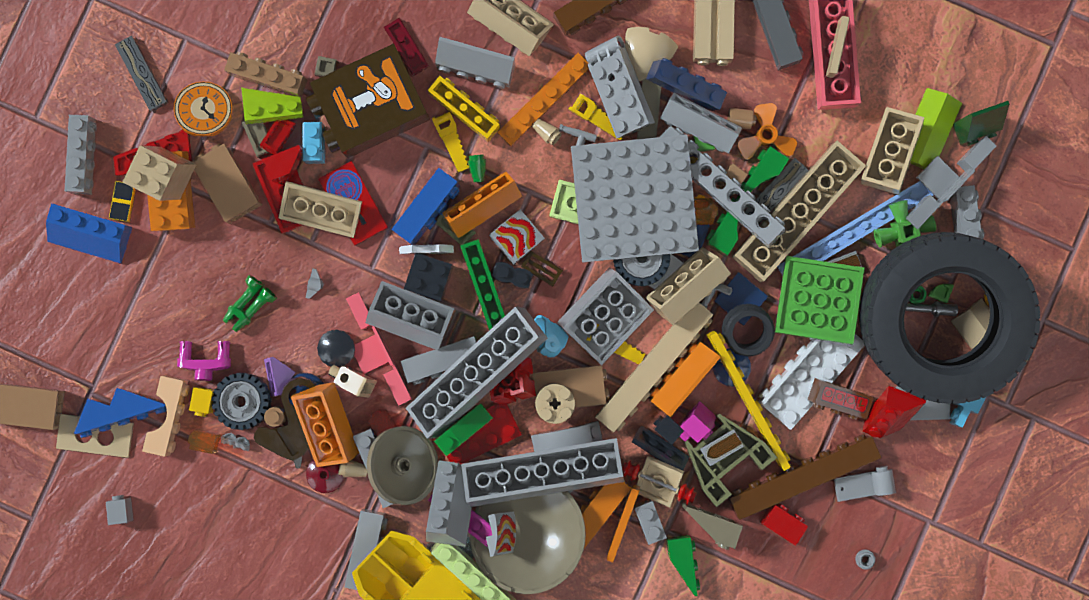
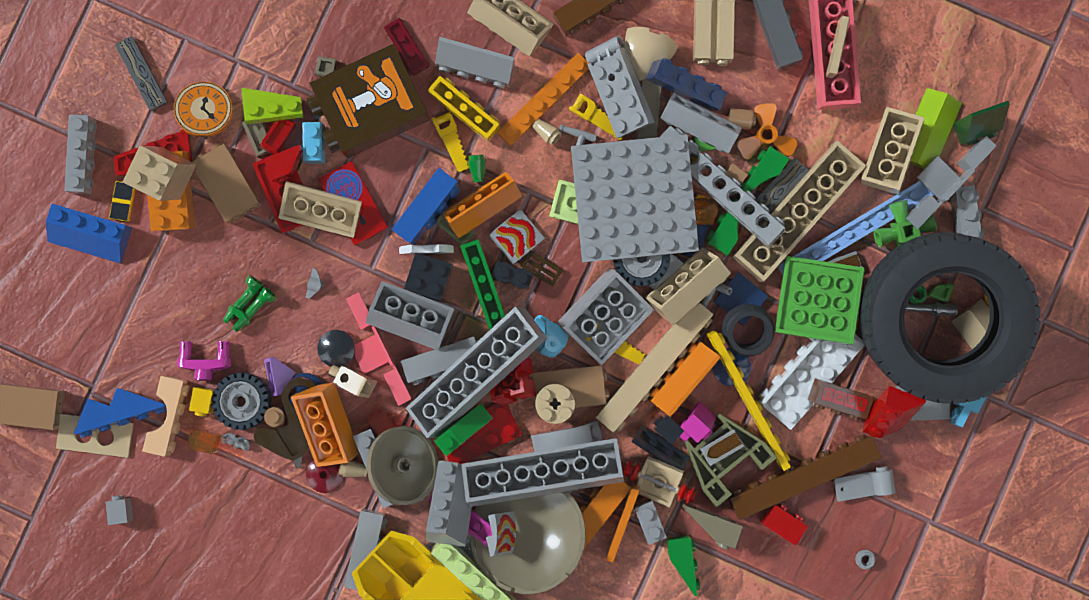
medium nougat brick [224,52,307,98] -> none

